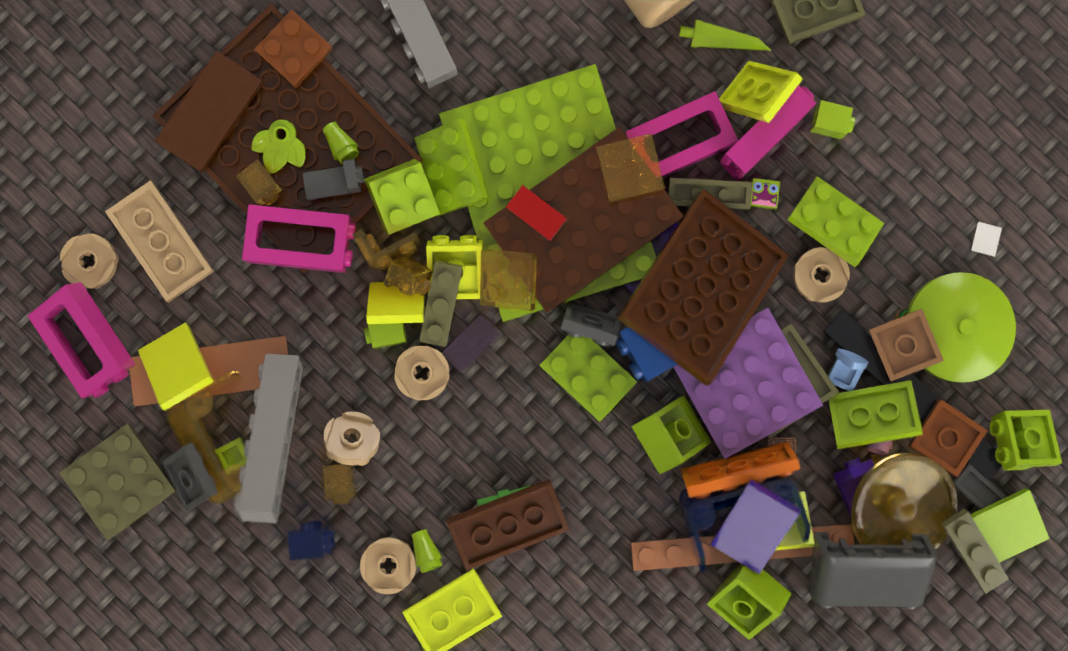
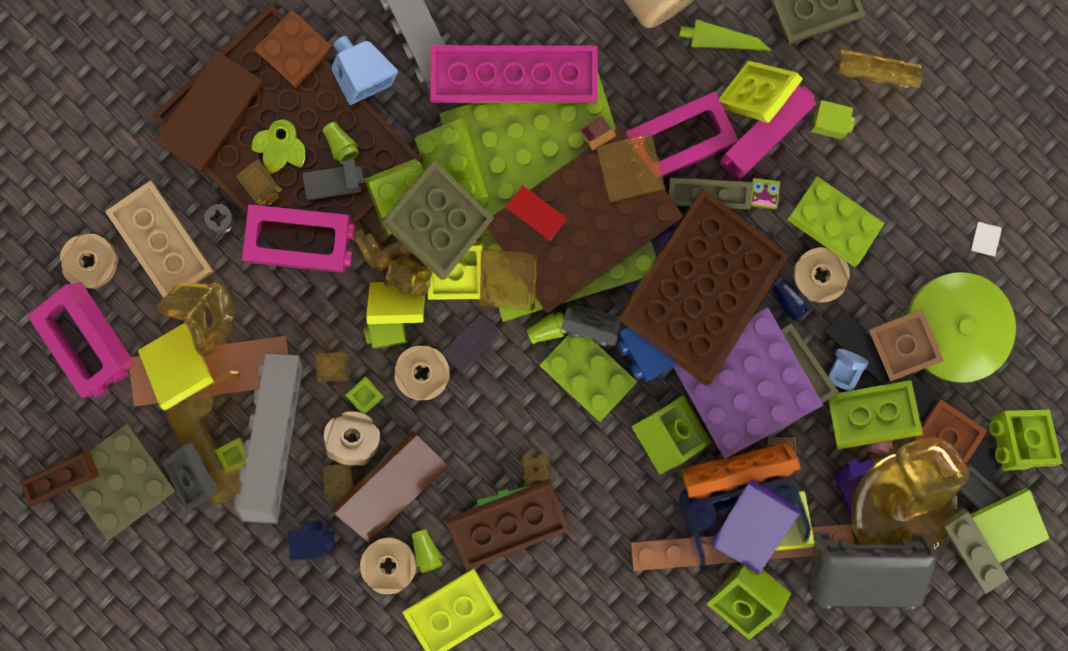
olive plate [419,260,463,347] -> none
none -> reddish brown tile [20,450,100,507]
none -> clear yellow piece [157,283,235,357]
none -> flat silver wheel [204,204,236,234]
none -> clear yellow brick [315,352,349,383]
none -> light blue torso [332,36,398,105]
none -> tile [332,431,449,543]
none -> lime tile [345,376,384,415]
none -> olive plate [380,160,494,280]
none -> dark pink plate [430,45,598,103]
none -> clear yellow plate [522,455,550,484]
none -> lime cone [527,311,566,344]
none -> medium nougat tile [579,116,616,150]
none -> clear blue cone [772,279,811,321]
none -> clear yellow plate [838,49,923,88]
none -> clear yellow piece [896,437,969,517]

